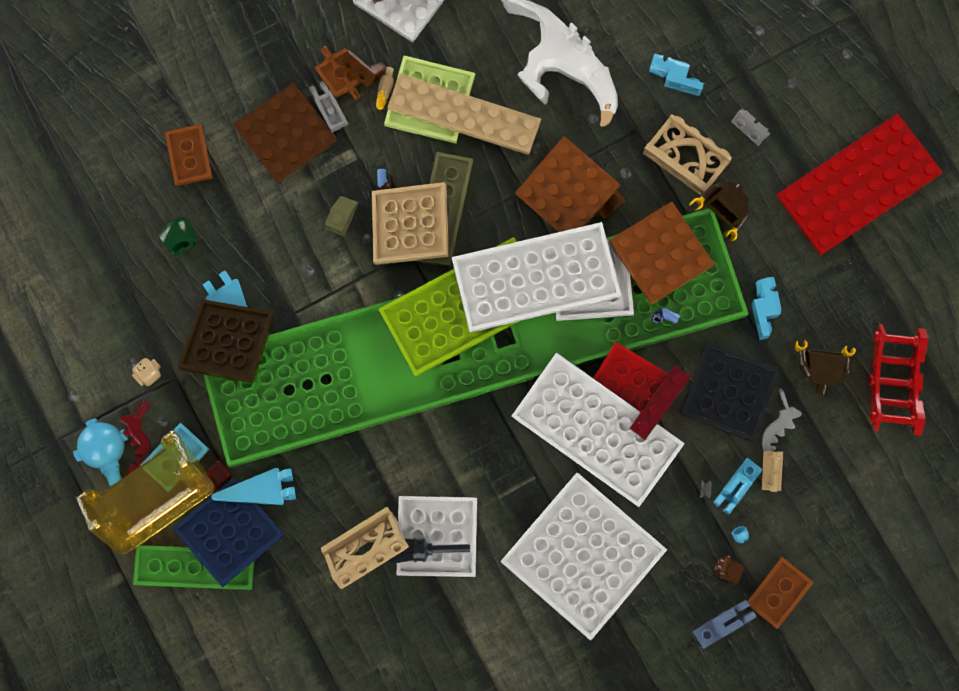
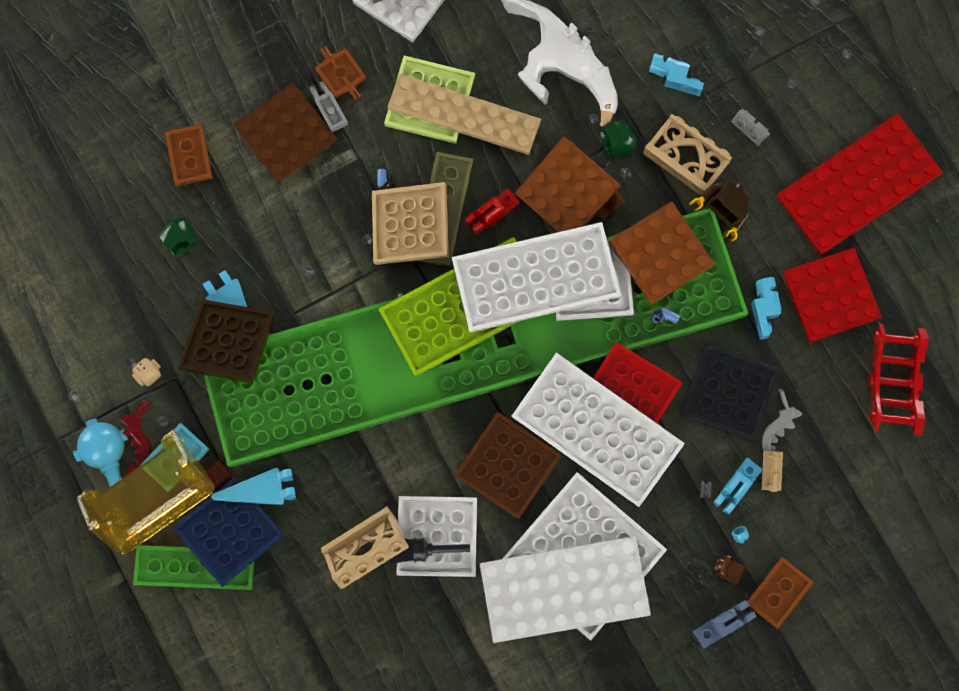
olive slope [325,196,358,237] -> none
reddish brown bracket [340,50,387,87] -> none
tan piece [376,67,394,110] -> none
dark red plate [629,365,691,441] -> none
dark brown torso [795,340,856,395] -> none
none -> reddish brown plate [454,412,562,520]
none -> red plate [465,189,520,235]
none -> white plate [480,536,651,643]
none -> dark green piece [599,120,637,157]
none -> red plate [782,248,882,343]

